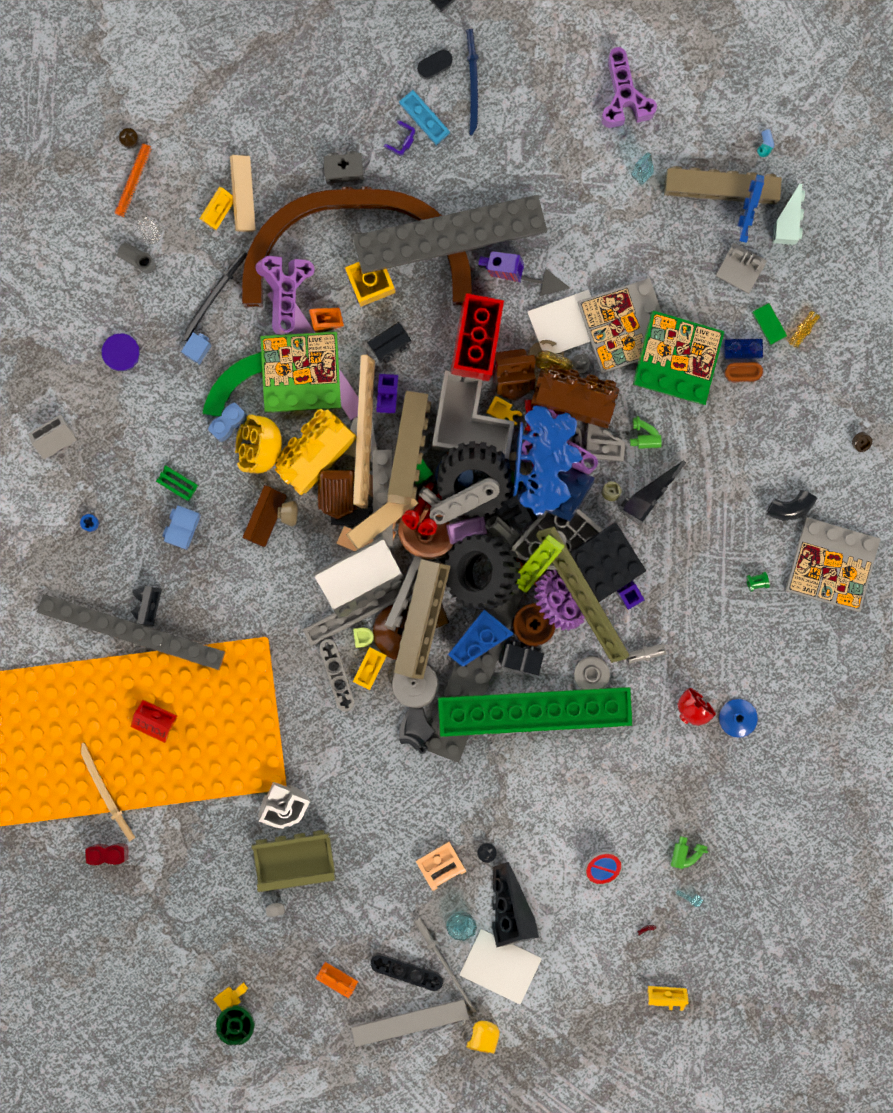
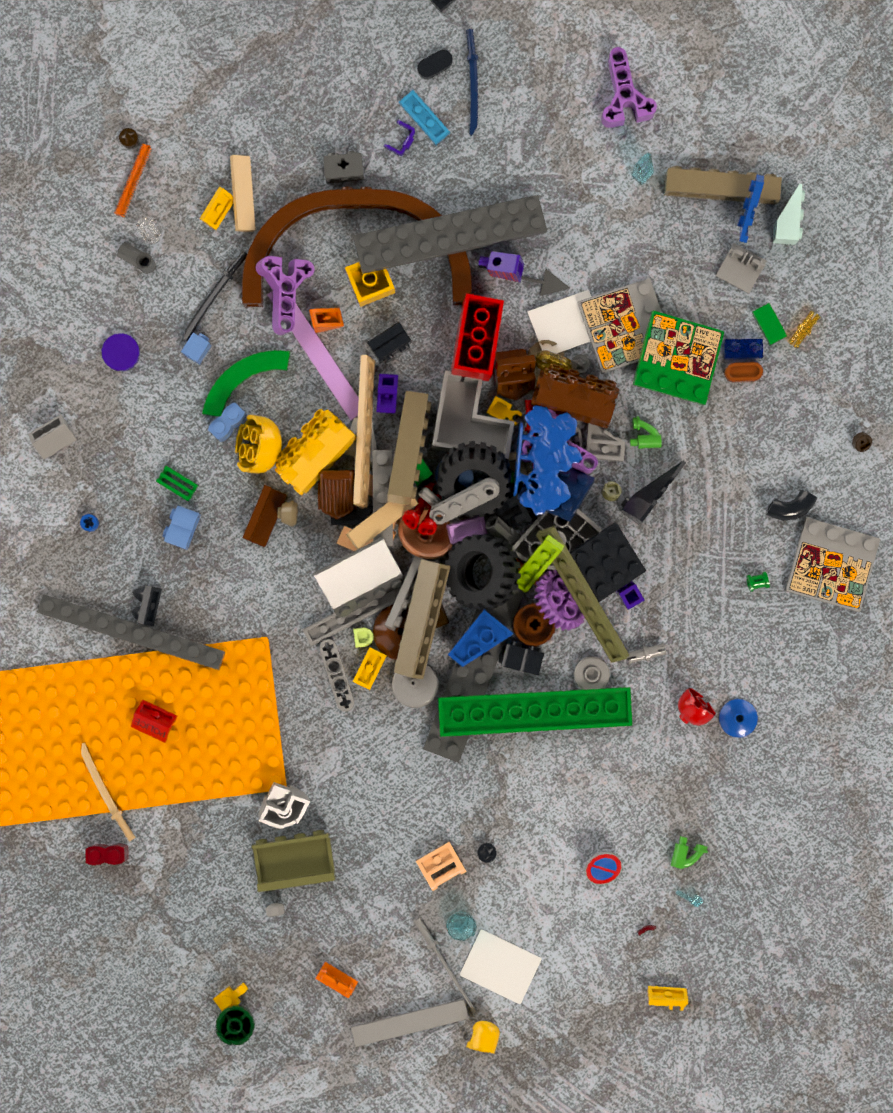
plate [261,332,341,413] -> none
black beam [370,954,443,991] -> none
black arm [399,707,436,754] -> none
black wedge [492,862,539,948] -> none
arm [757,129,775,157] -> none

